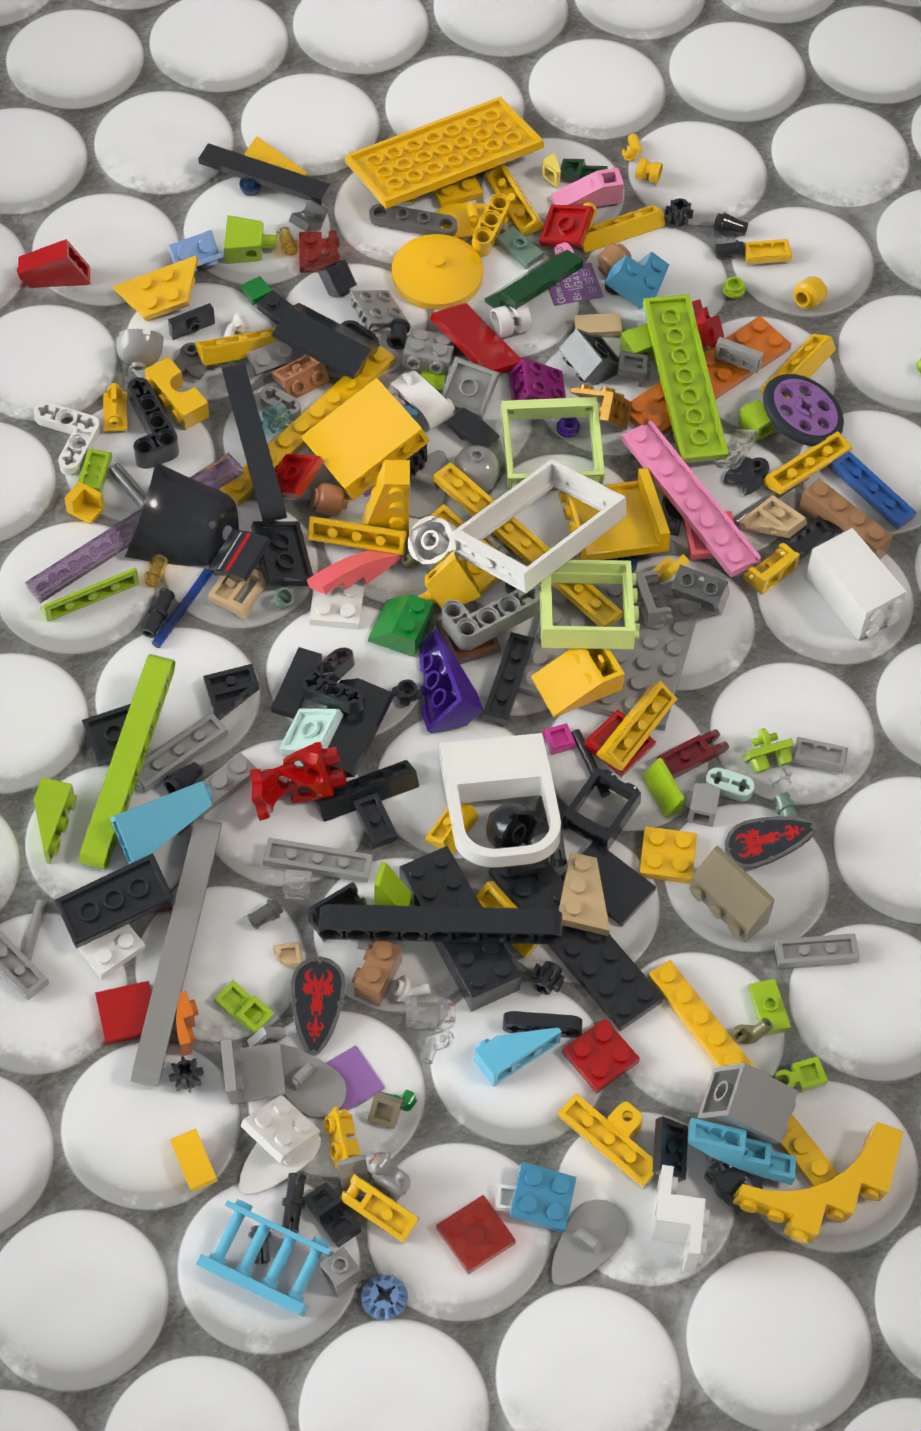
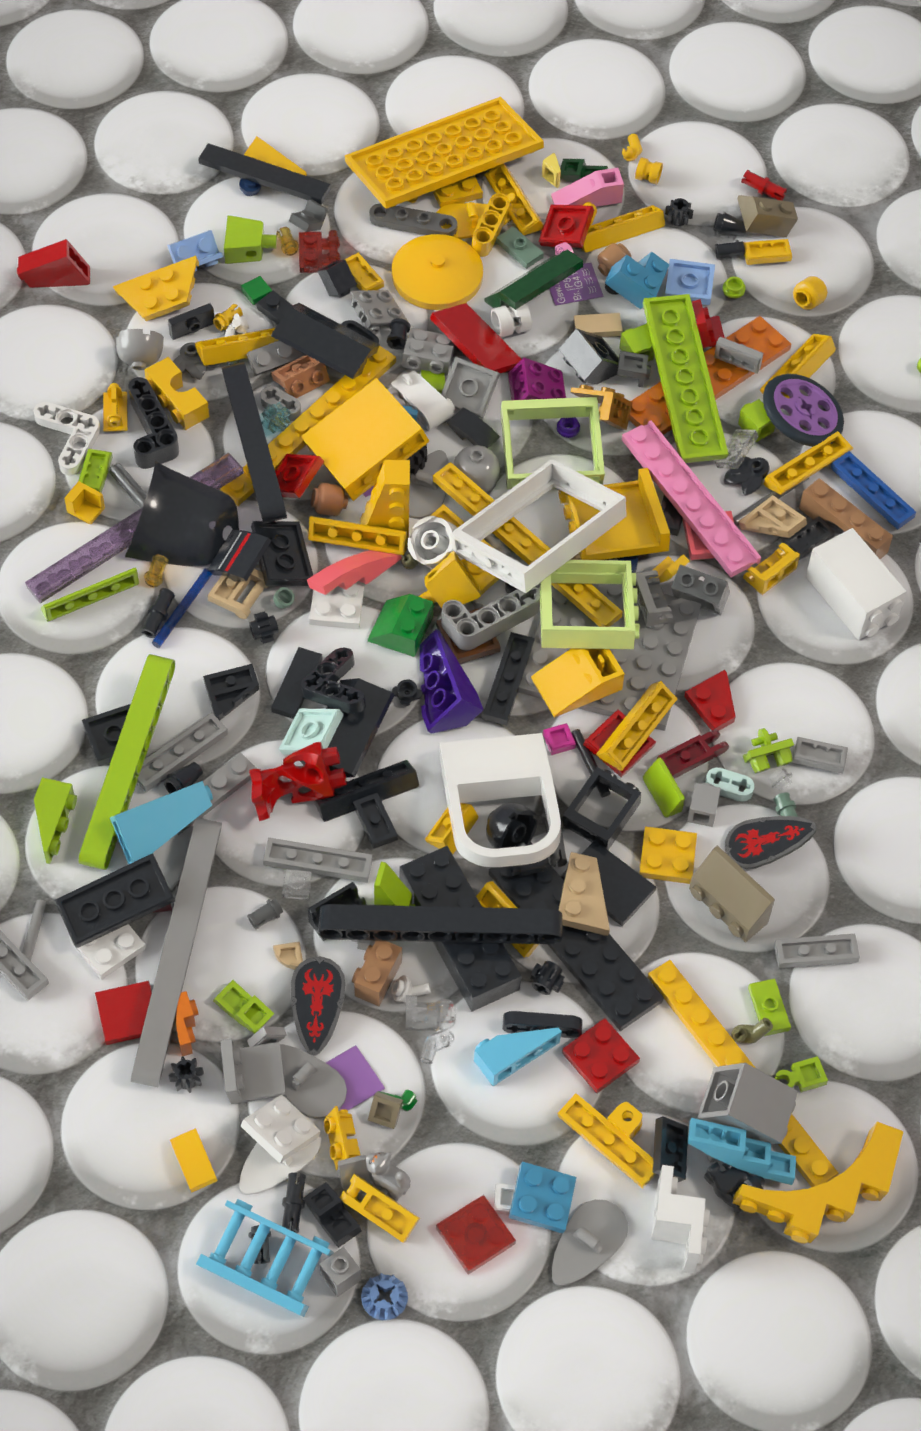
none -> yellow pin [213,304,243,331]
none -> black gear [249,611,279,644]
none -> yellow plate [344,252,384,290]
none -> light blue plate [665,259,715,305]
none -> red wing [684,670,736,731]
none -> dark tan slope [737,195,798,237]
none -> red pin [741,170,787,201]

